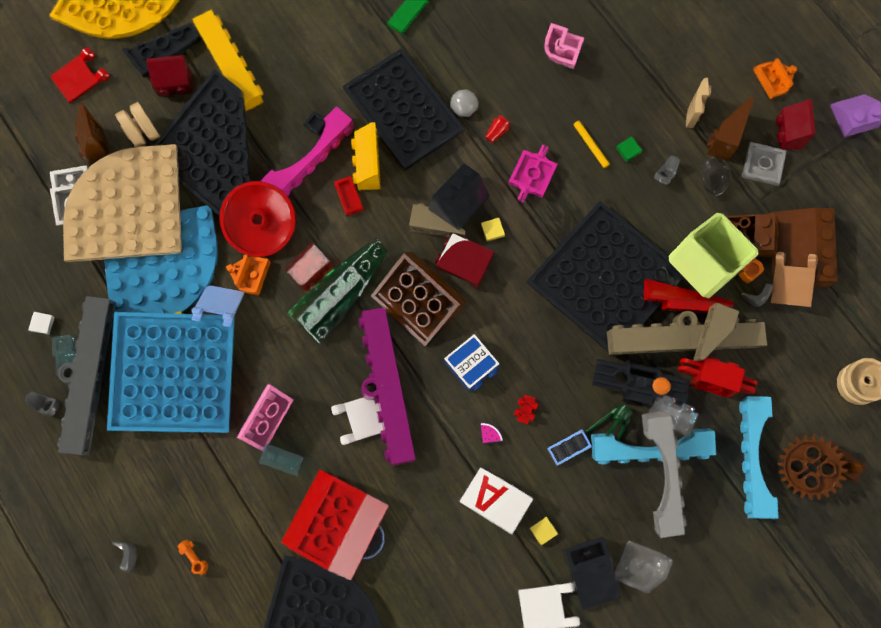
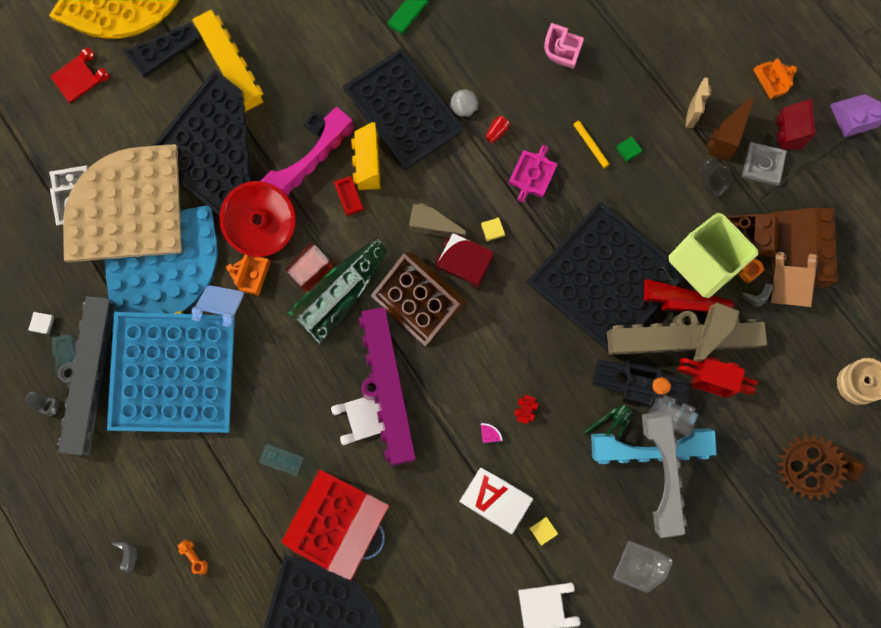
reddish brown slope [74,103,110,165] -> none
tan wheel [115,101,160,147] -> none
dark red slope [146,55,194,97] -> none
bright pink slope [237,384,293,452] -> none
black slope [428,164,490,230] -> none
piece [444,334,499,392] -> none
tile [547,430,592,466] -> none
black slope [562,537,621,610] -> none
dark grey hair [654,155,680,185] -> none
medium azure arch [739,396,778,519] -> none

